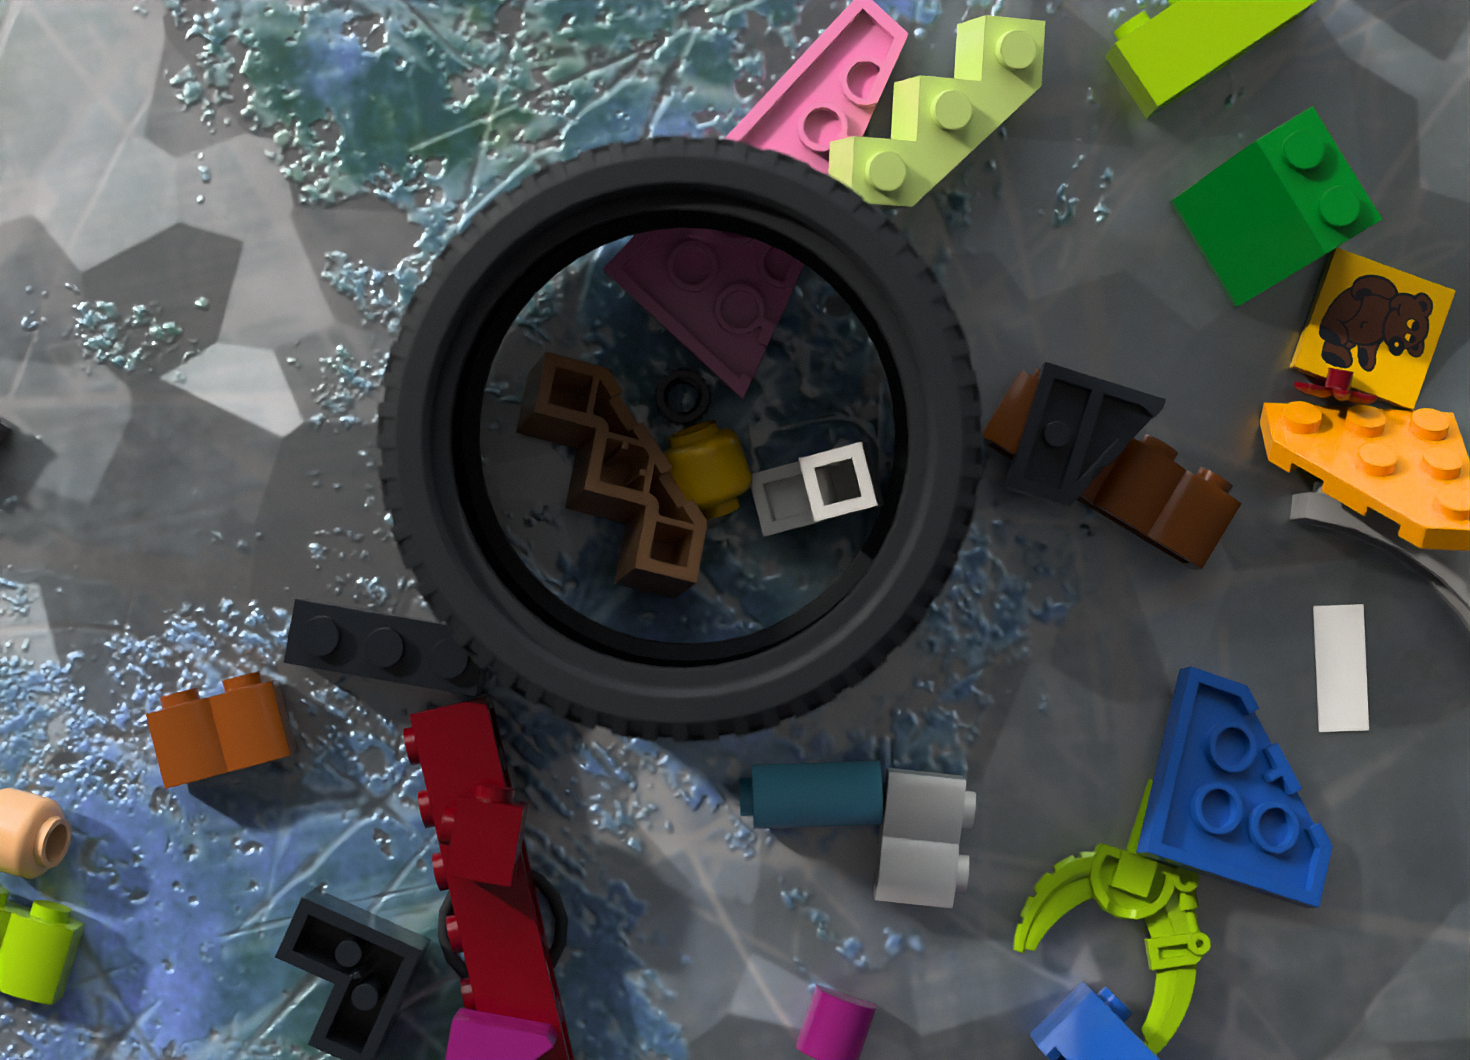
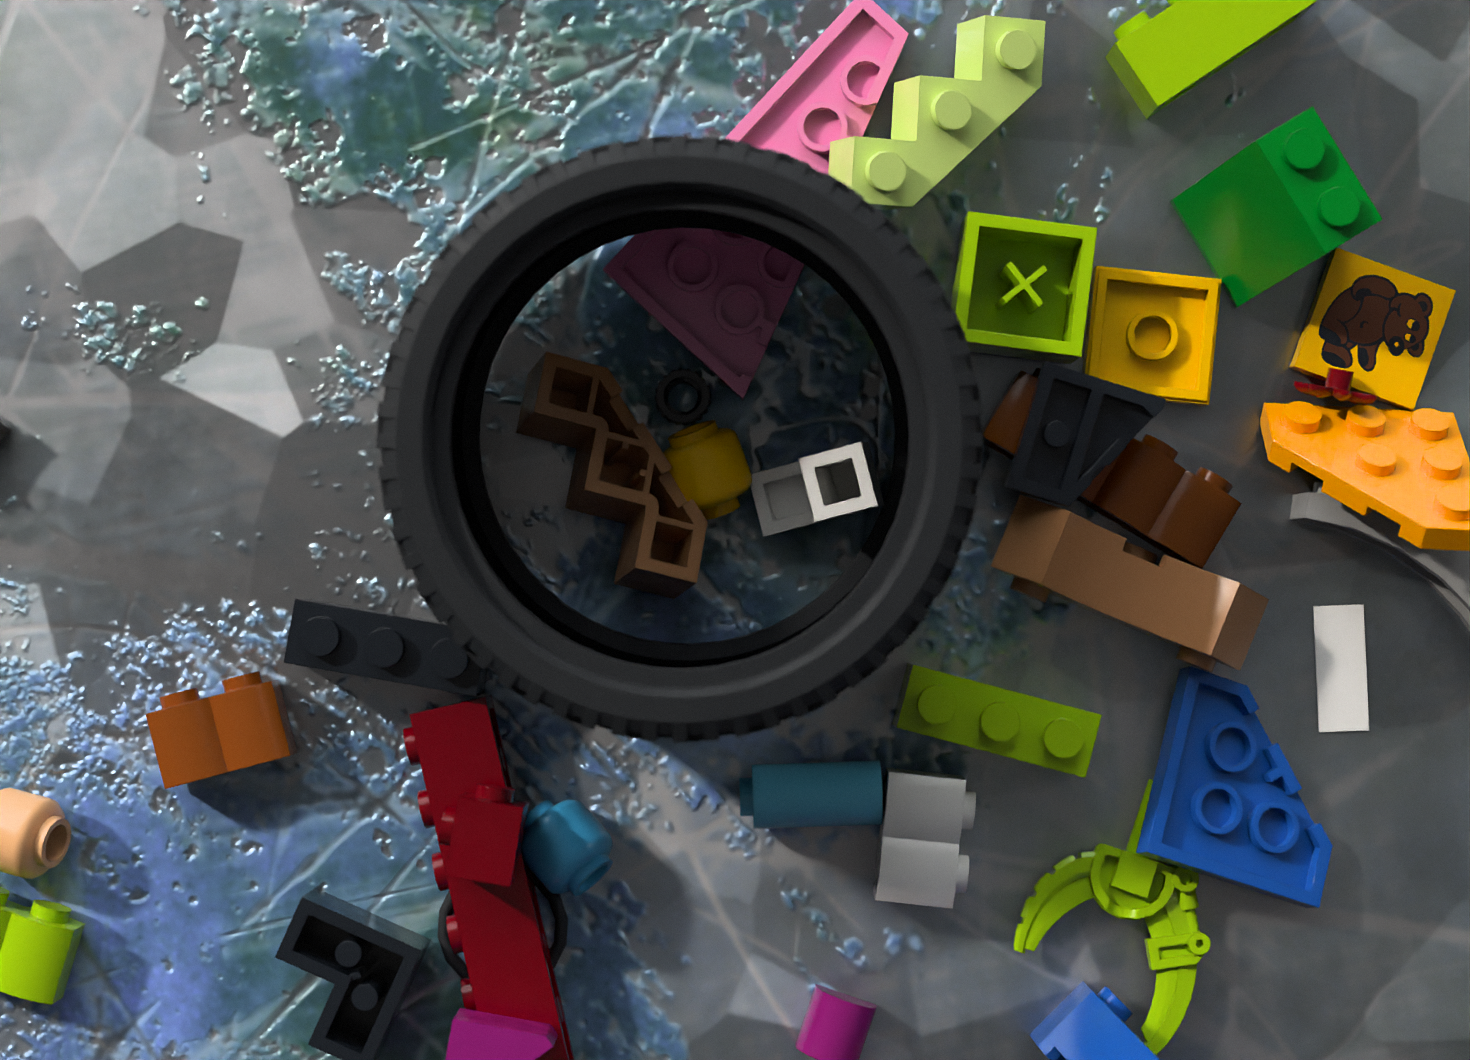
none -> dark azure head [521,800,613,896]
none -> lime brick [891,663,1102,778]
none -> lime brick [950,211,1097,364]
none -> medium nougat brick [991,495,1269,673]
none -> yellow tile [1082,266,1222,406]

